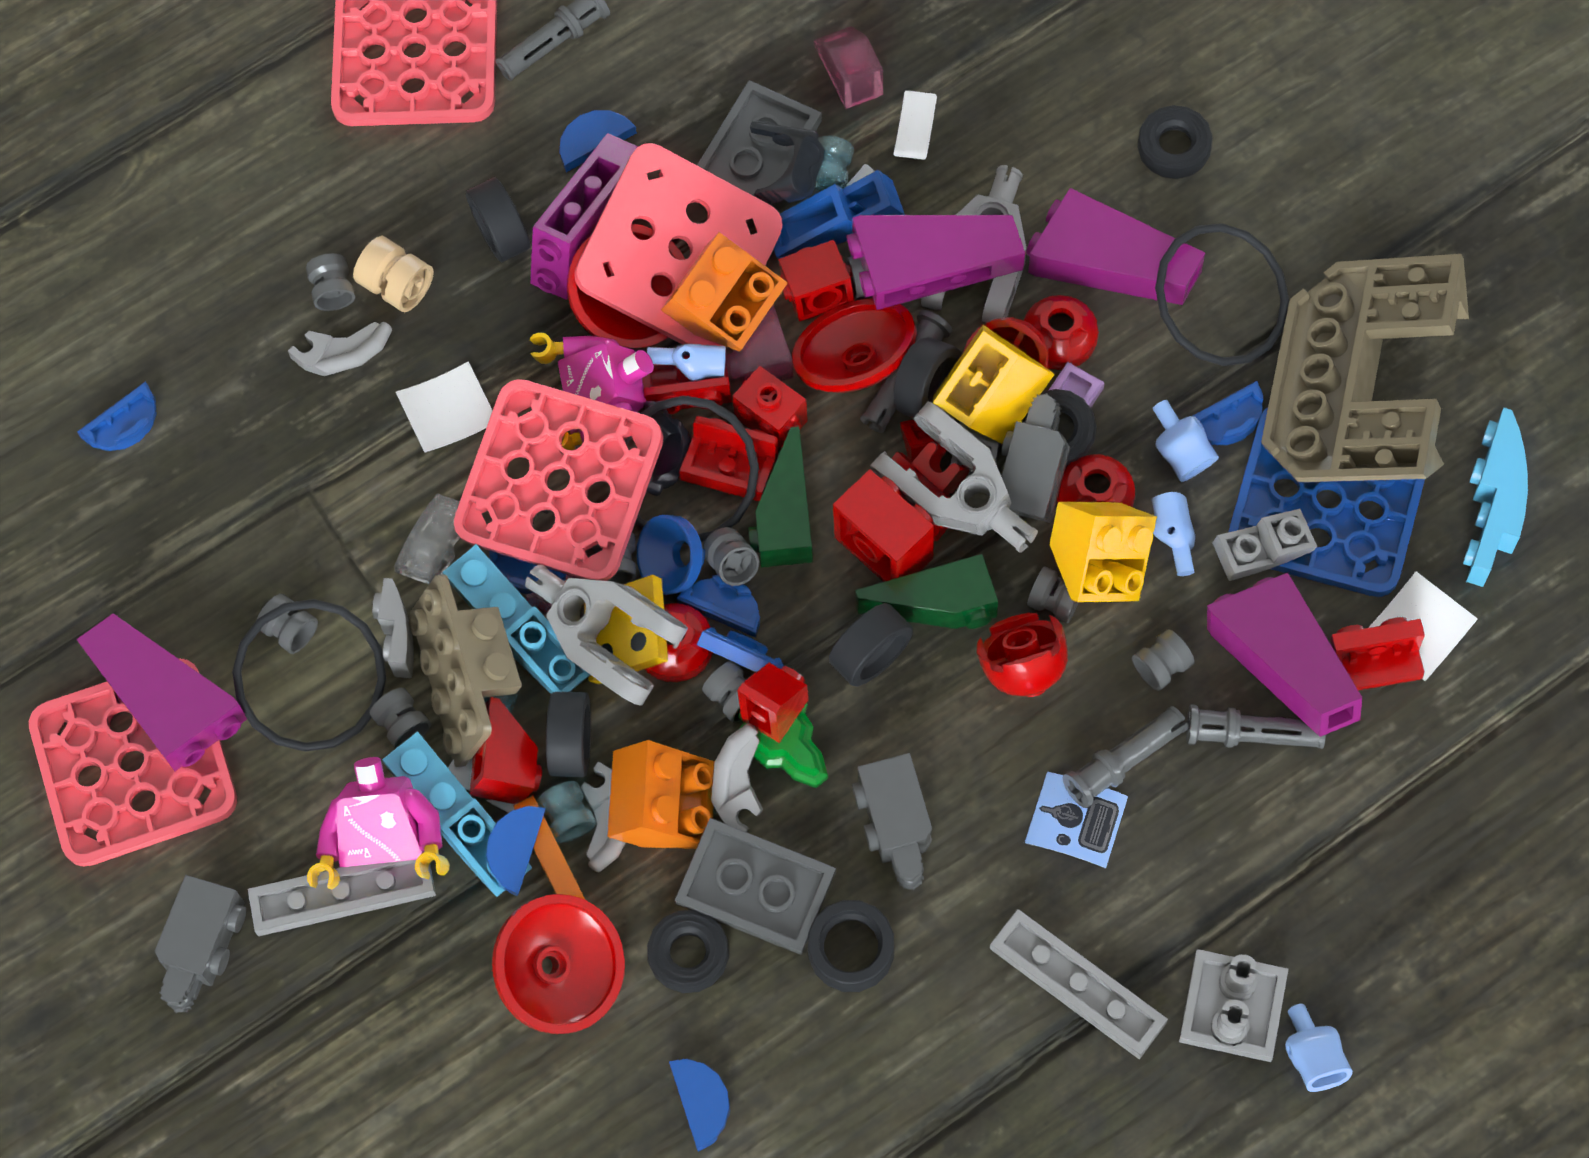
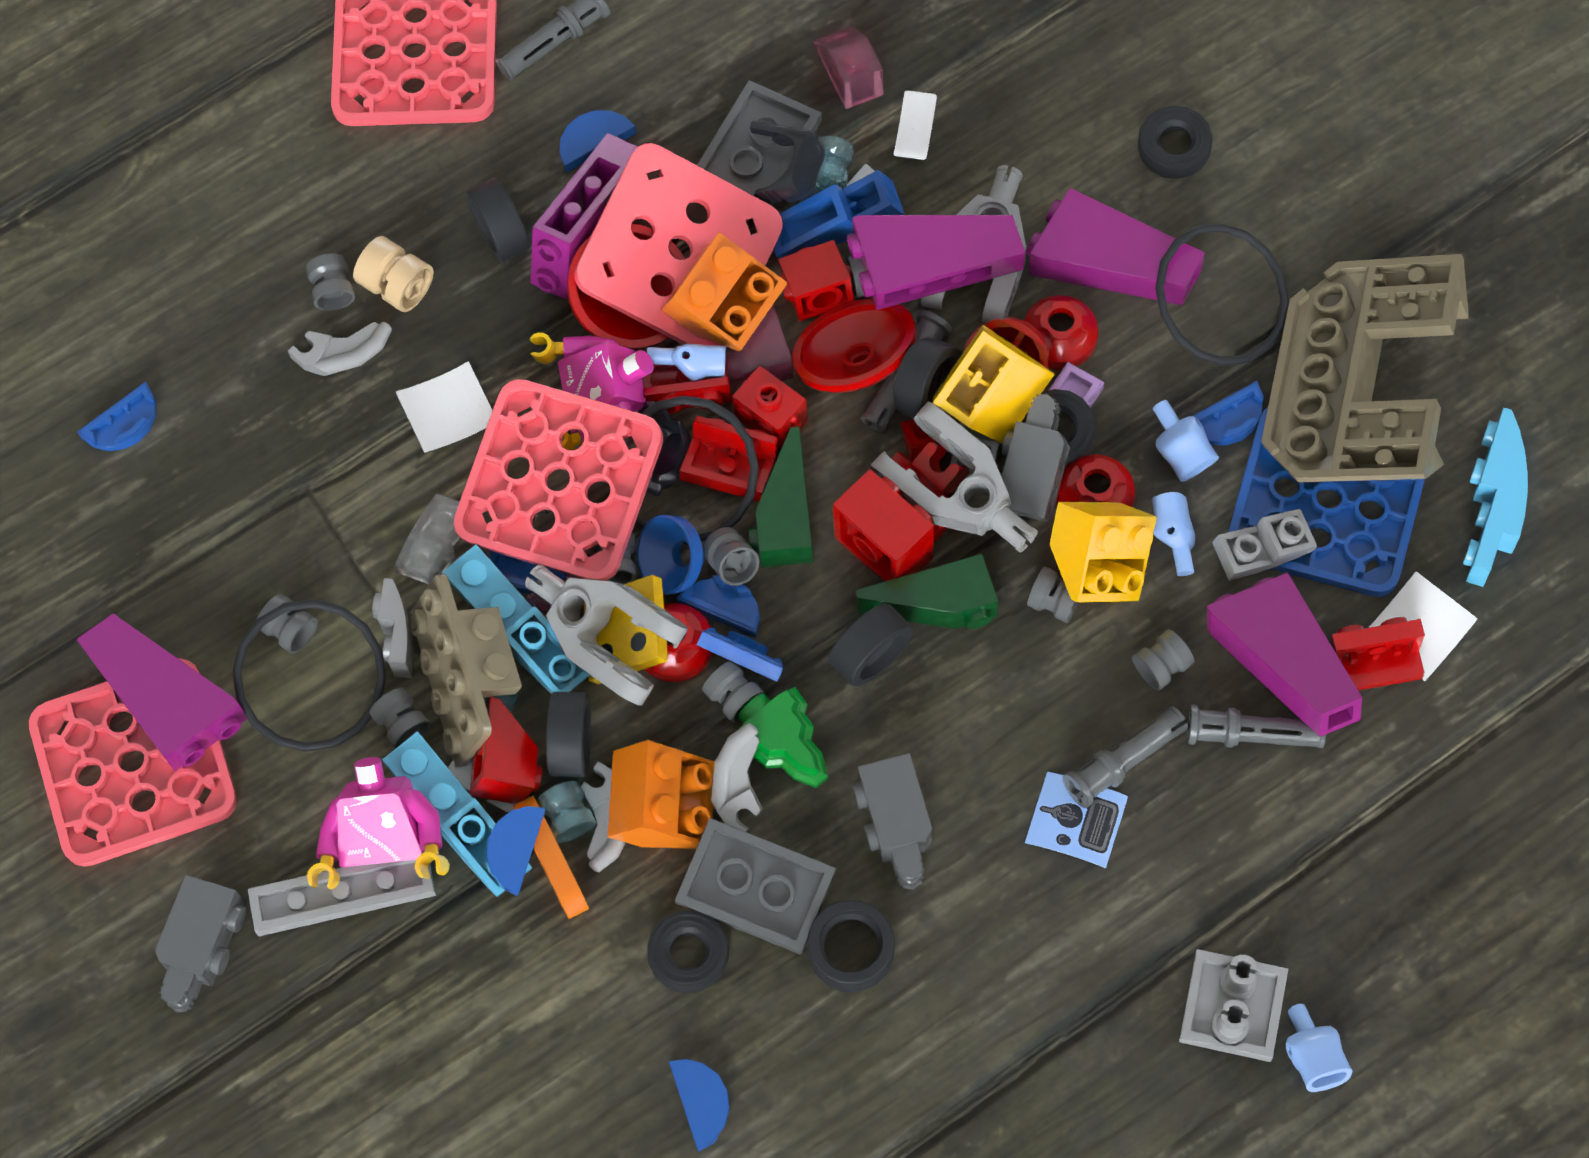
red dish [492,894,625,1034] -> none
red slope [737,662,809,743] -> none
red cylinder [977,613,1068,697] -> none
light grey plate [990,909,1168,1059] -> none

